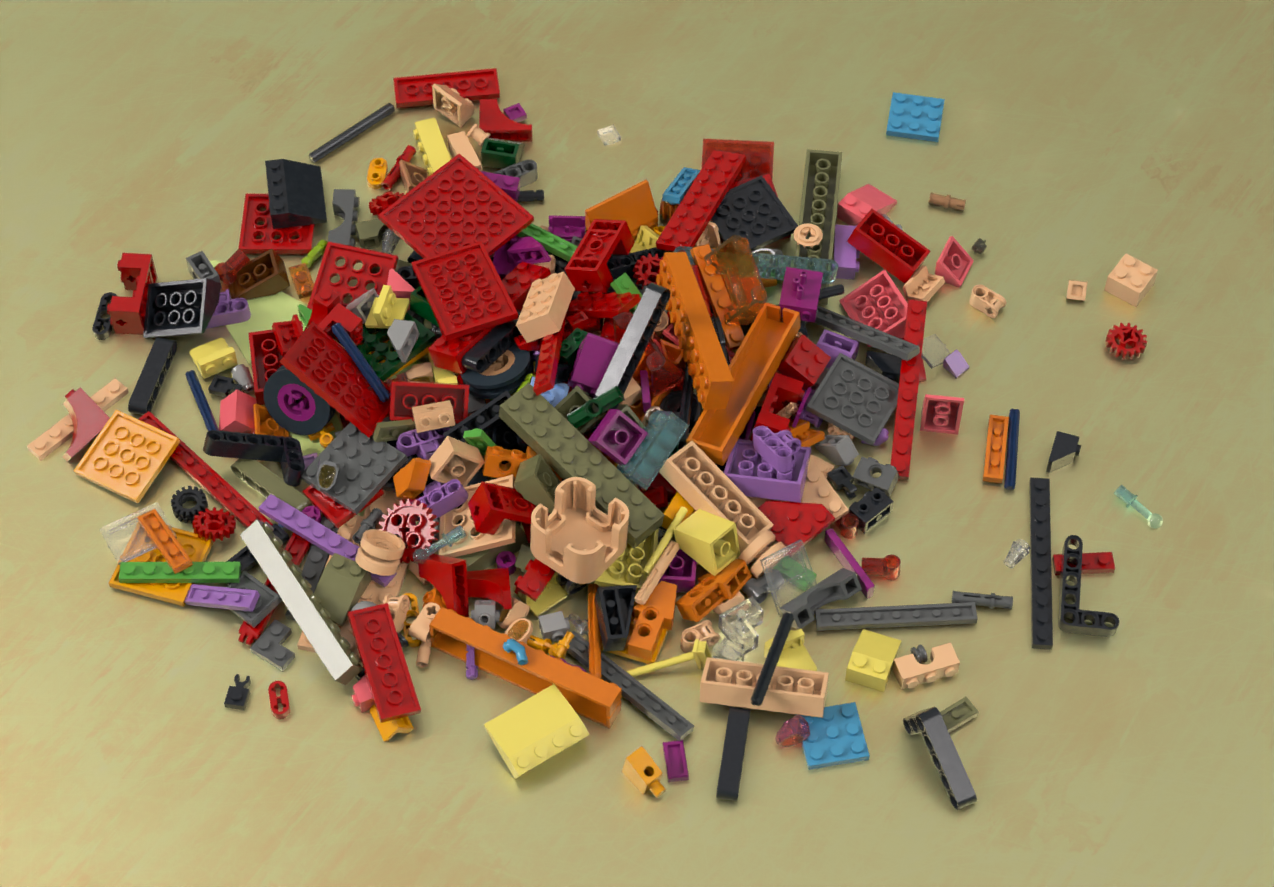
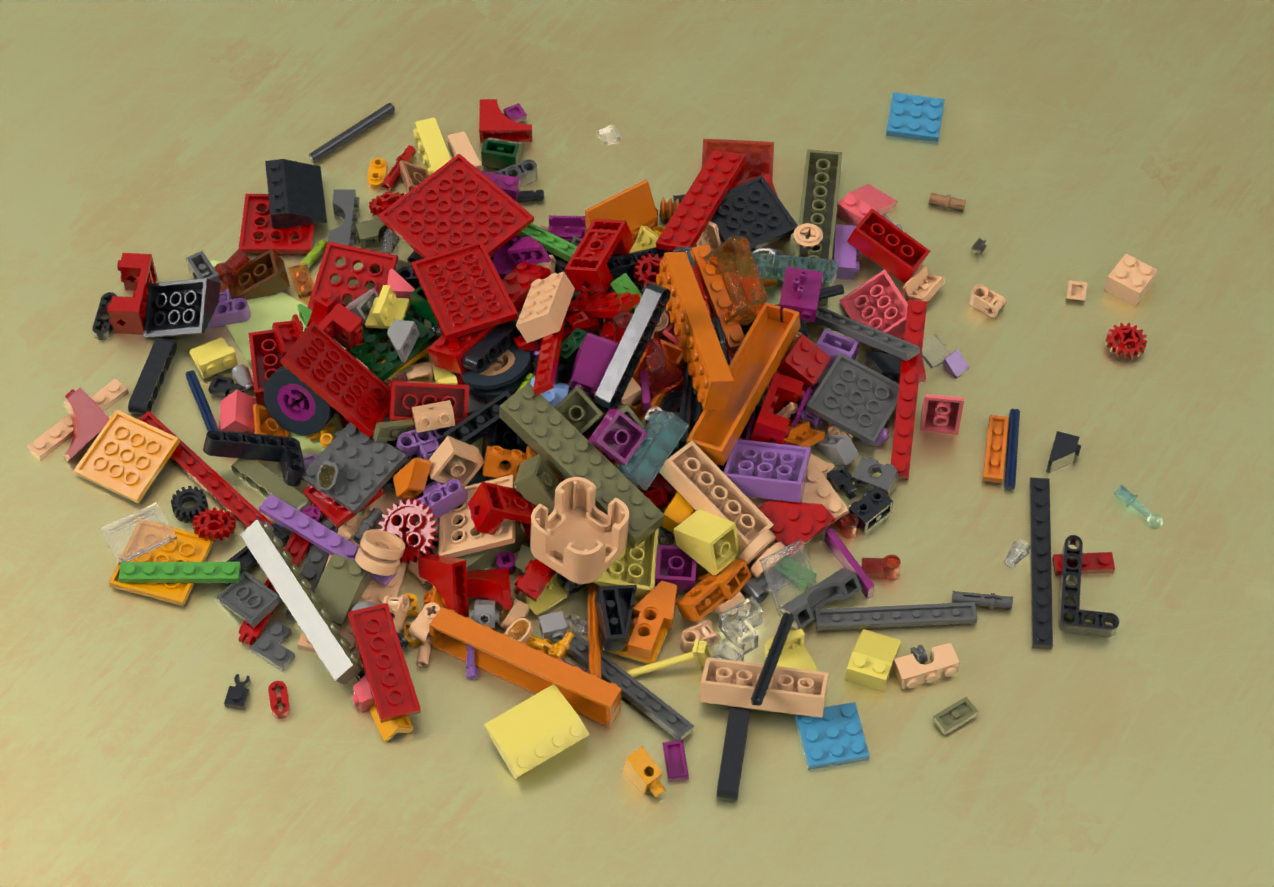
orange tile [137,509,193,574] -> none
medium lavender plate [184,584,260,612] -> none
dark blue axle [332,322,390,402] -> none
red plate [393,68,500,108] -> none
clear light blue pin [413,525,466,564] -> none
light nougat slope [432,84,474,128] -> none
bright green plate [463,428,497,456] -> none
light nougat bush [467,123,490,147] -> none
dark azure arm [503,639,528,665] -> none
dark green piece [566,386,625,429] -> none
light nougat axle [635,541,679,605] -> none
light yellow bar [642,506,688,576] -> none
dark azure plate [662,167,701,205] -> none
medium lavender piece [753,426,801,472] -> none
clear pink rock [775,715,810,747] -> none
beam [903,707,977,810] -> none
coral slope [935,236,974,287] -> none

